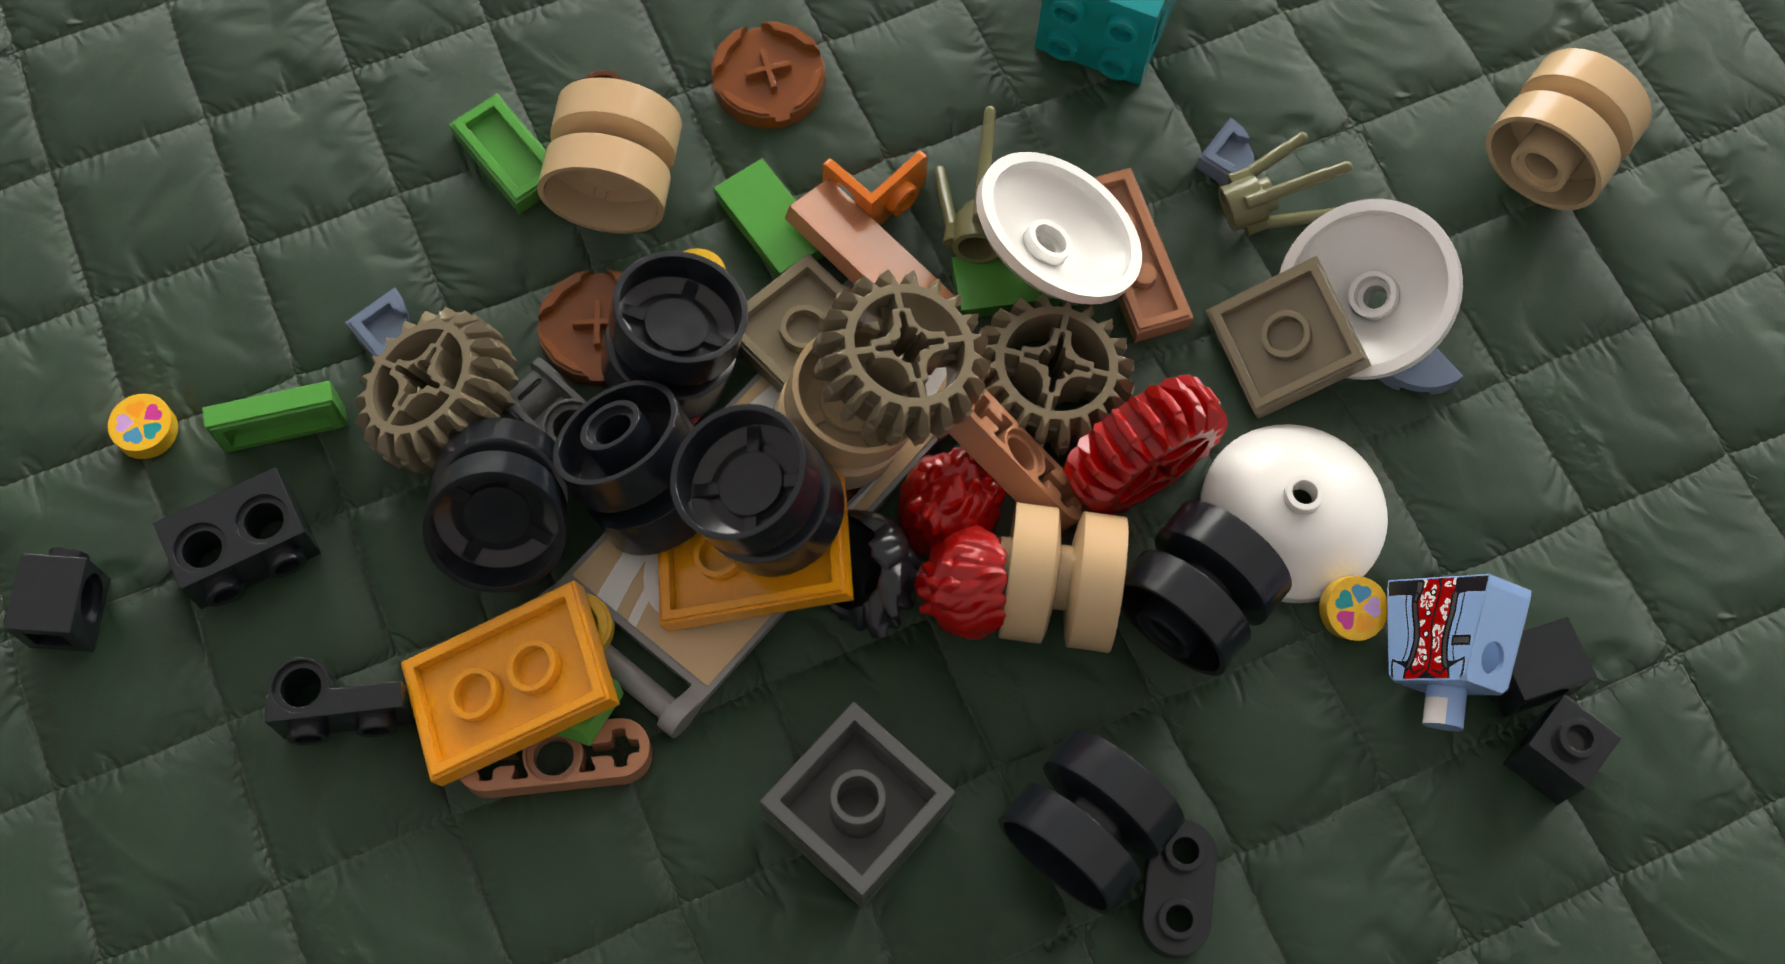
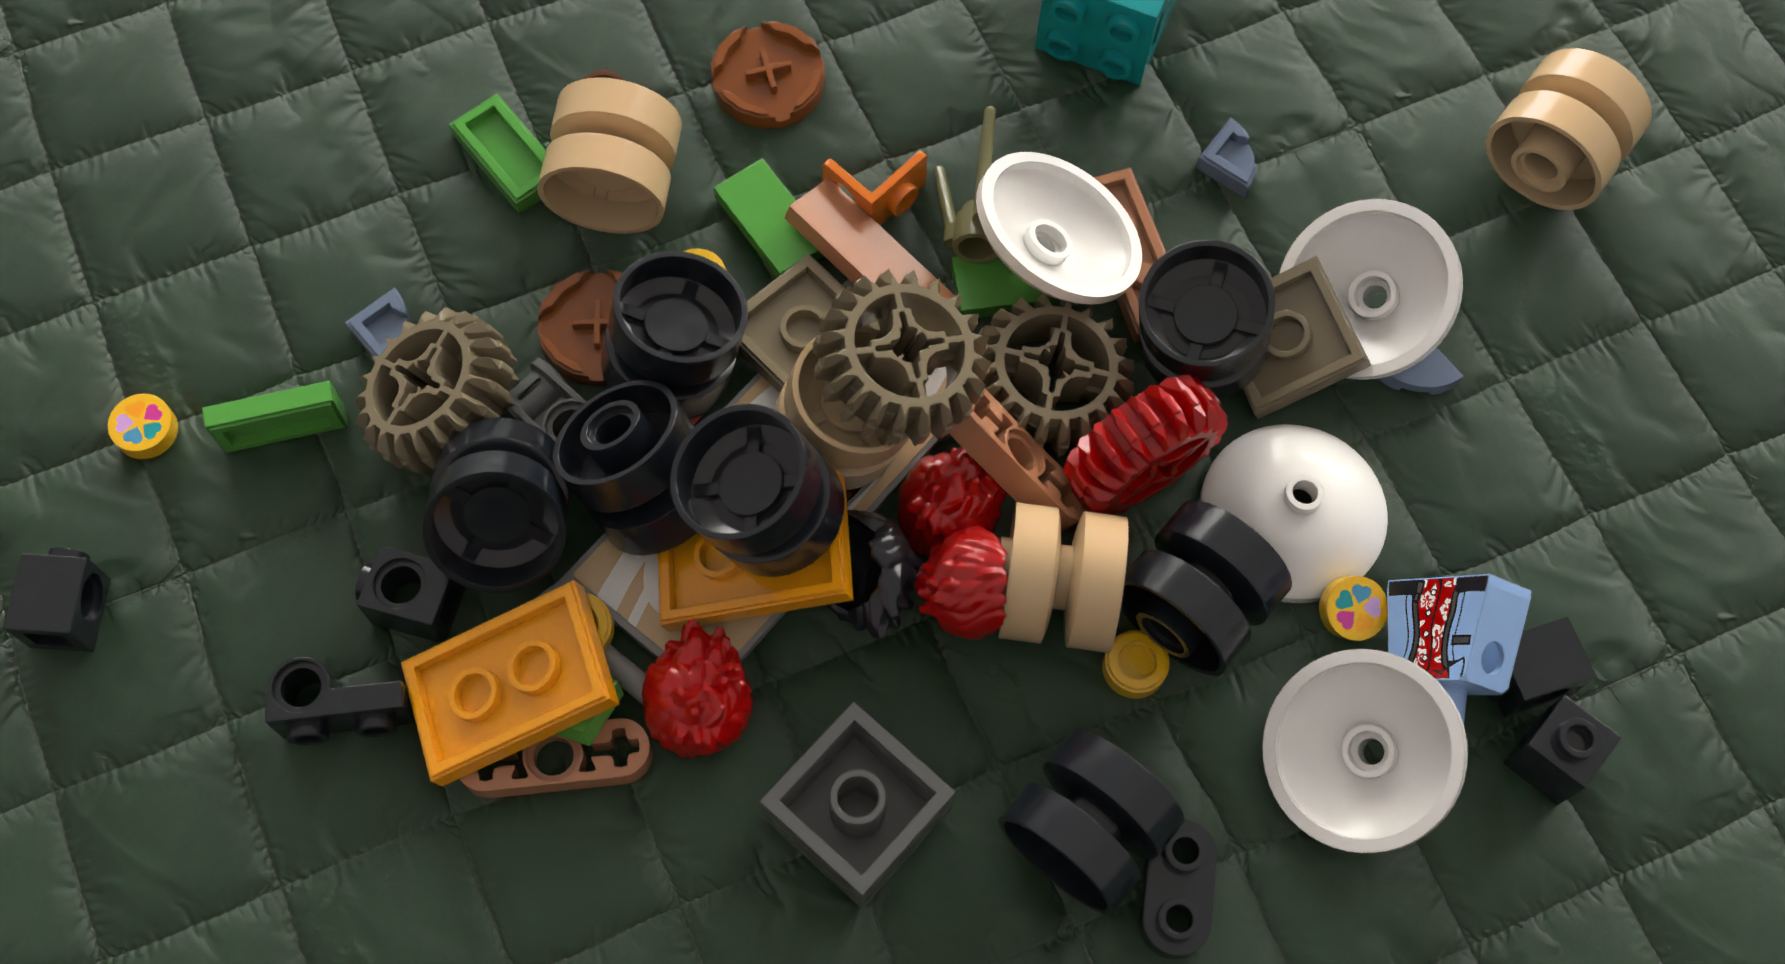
black brick [153,467,321,609] -> none
olive plant [1218,132,1353,236] -> none
none -> black brick [355,545,466,643]
none -> red hair [642,619,753,760]
none -> yellow tile [1102,630,1170,699]
none -> black wheel [1139,240,1275,399]
none -> white dish [1262,649,1468,853]

